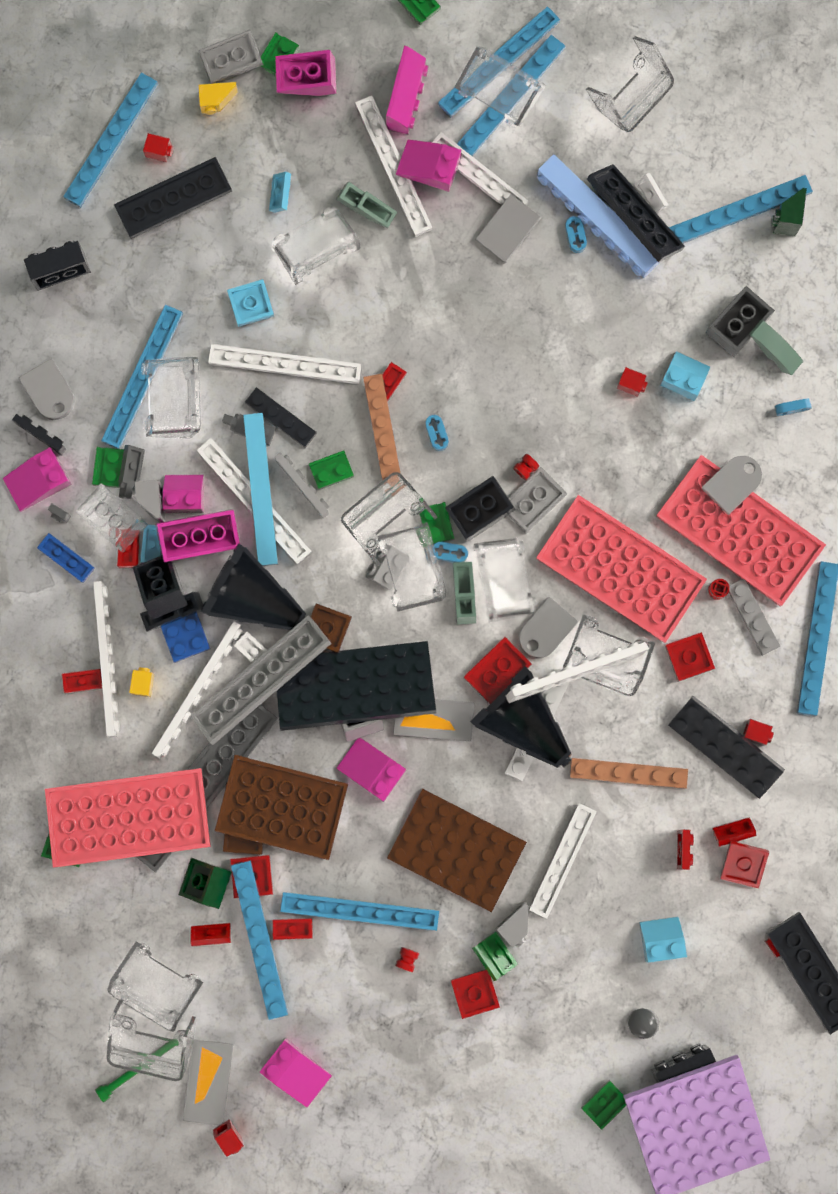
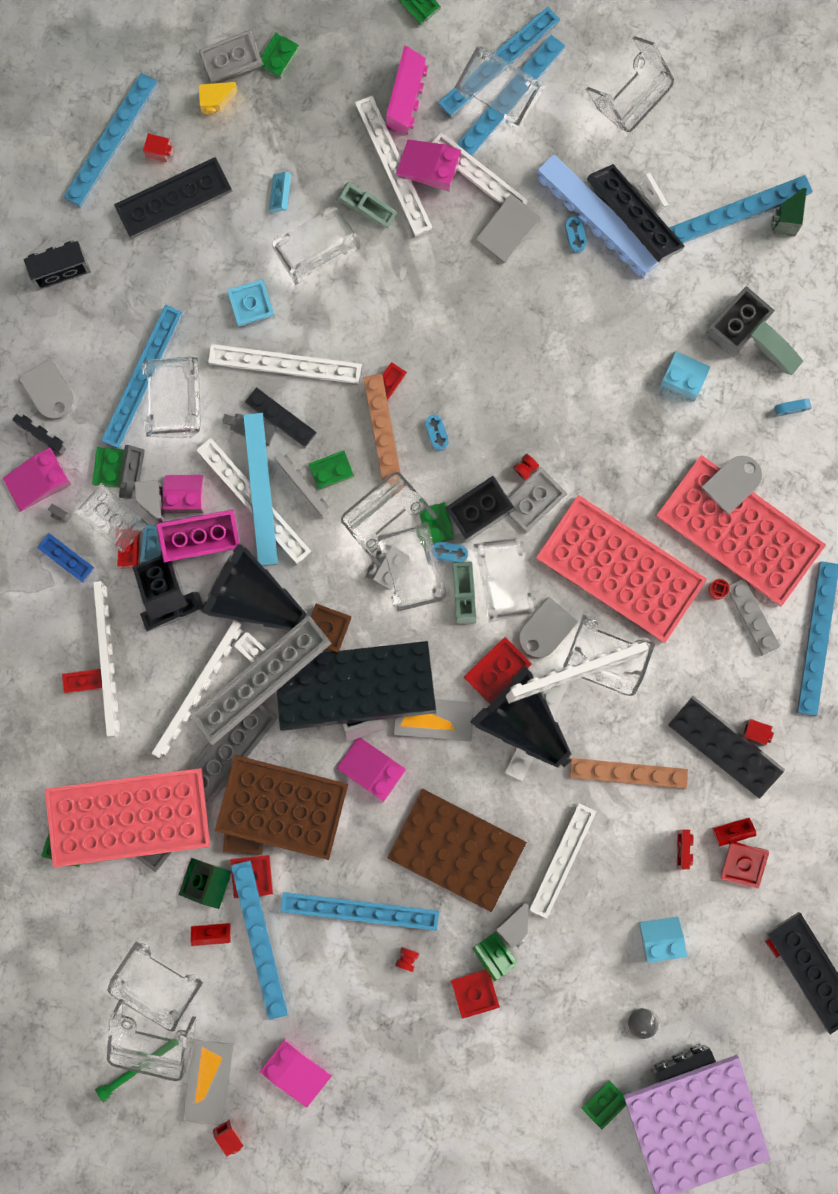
yellow brick [129,667,155,697] -> none
blue plate [161,613,211,663] -> none
red plate [273,918,313,940] -> none
dark pink slope [275,50,337,96] -> none
red brick [617,367,648,397] -> none
red plate [665,632,715,682] -> none

